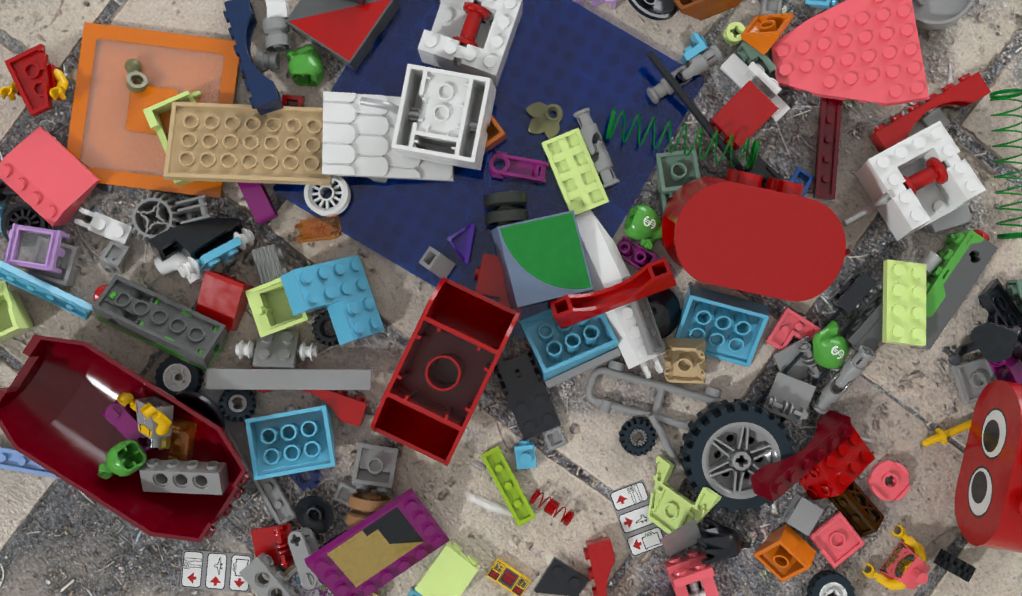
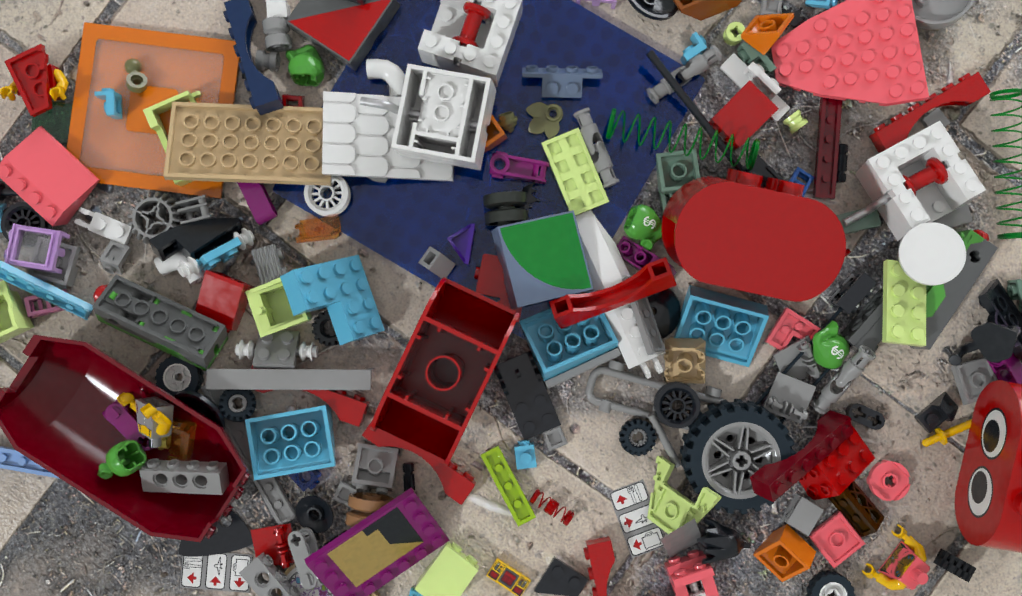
none -> bright pink slope [24,289,67,318]
none -> clear green slope [31,101,73,144]
none -> medium azure bracket [94,88,123,119]
none -> black piece [178,511,253,557]
none -> red arch [362,421,476,505]
none -> white cylinder [366,59,405,97]
none -> black axle [403,462,415,491]
none -> olive plate [498,111,518,133]
none -> black piece [520,181,540,209]
none -> sand blue bracket [522,65,603,98]
none -> black wheel [654,382,700,428]
none -> black piece [782,5,805,30]
none -> yellowish green wheel [782,109,808,134]
none -> black axle [836,144,848,183]
none -> sand green slope [836,209,882,234]
none -> black beam [845,403,885,430]
none -> white piece [895,222,966,286]
none -> black slope [914,392,959,433]

